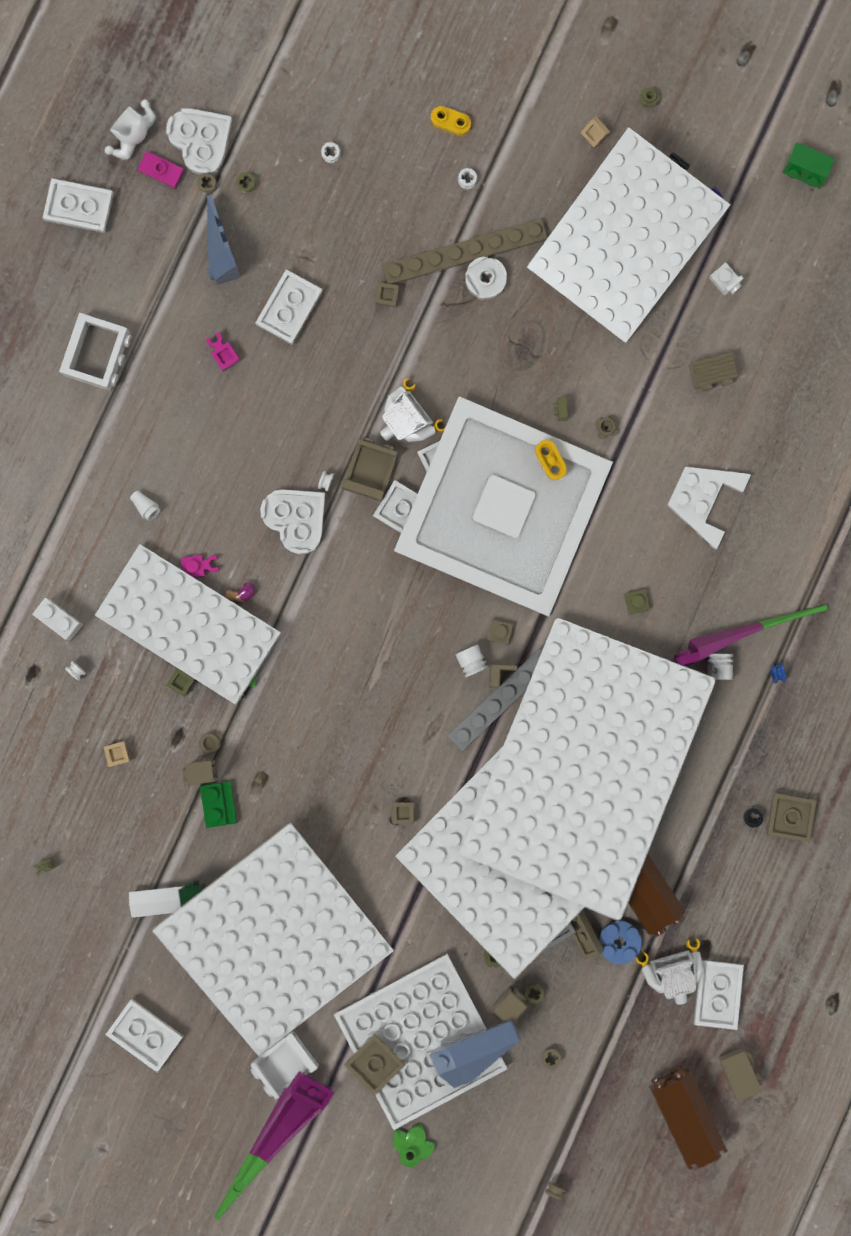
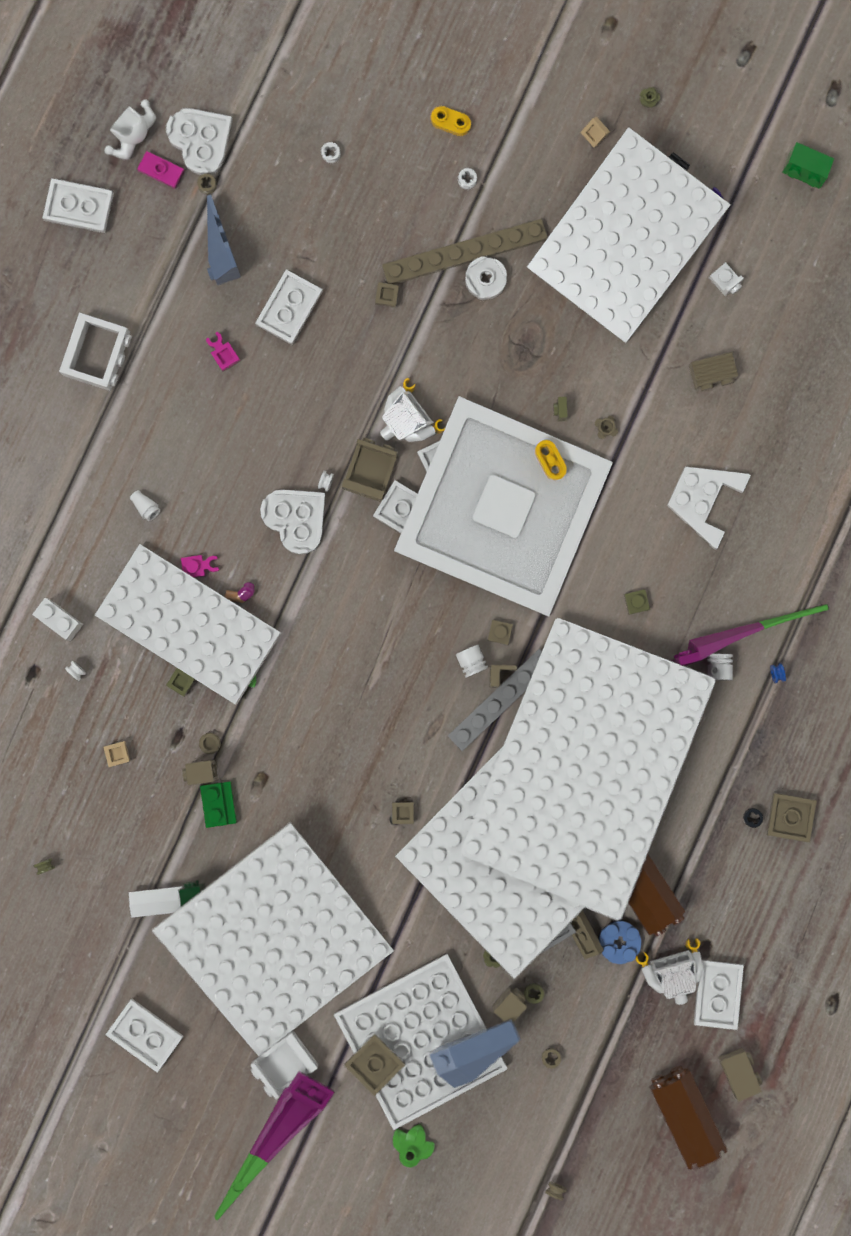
olive bush [236,173,256,193] -> none

